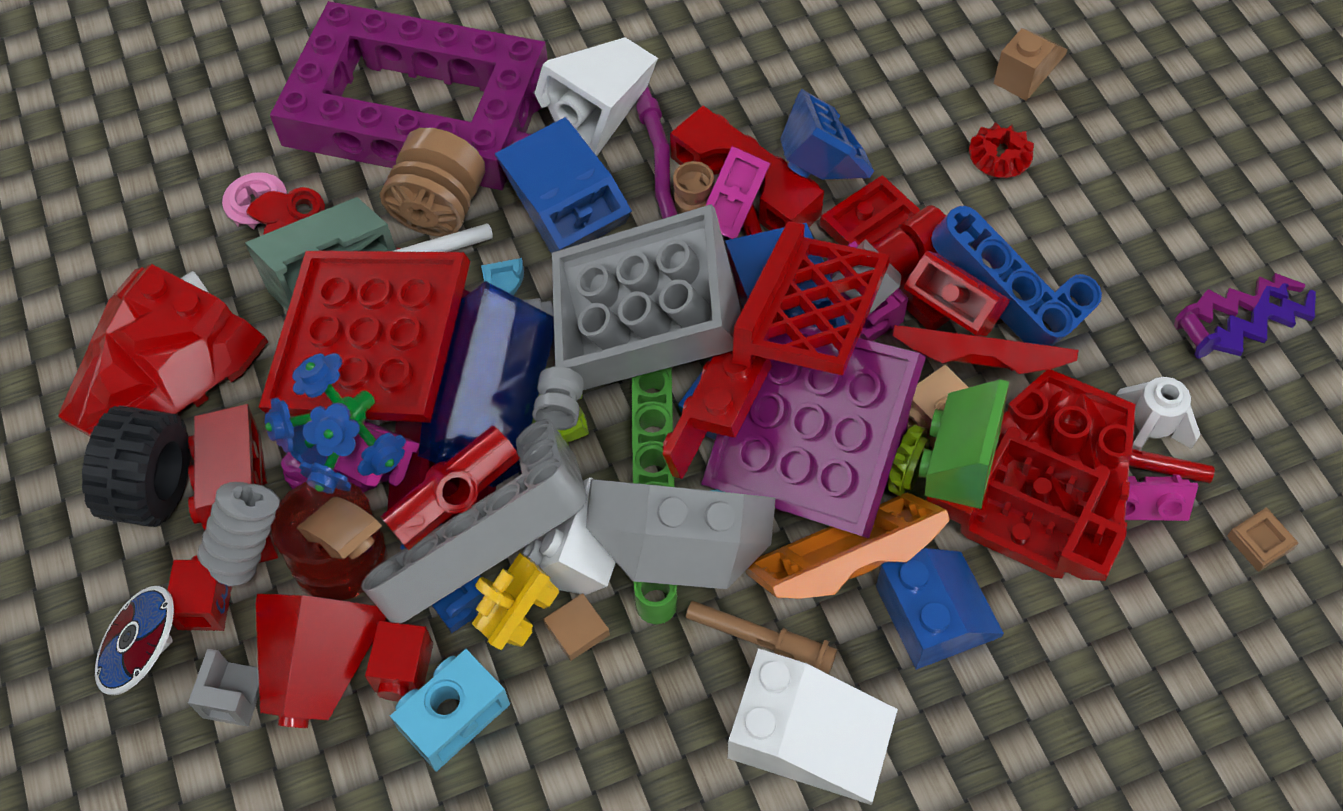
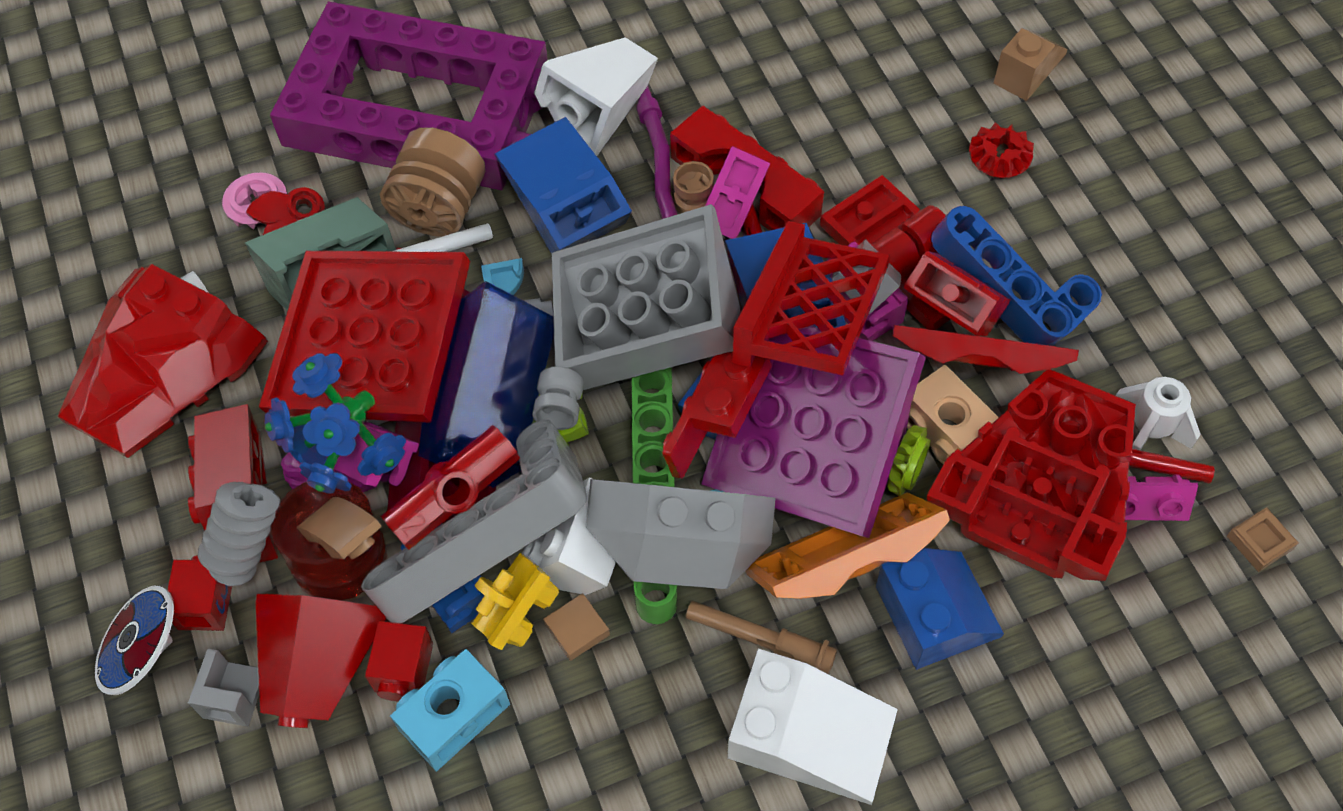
black tyre [82,405,190,527] -> none
blue wedge [780,89,874,179] -> none
bright green slope [918,379,1009,509] -> none
piece [1174,273,1316,359] -> none

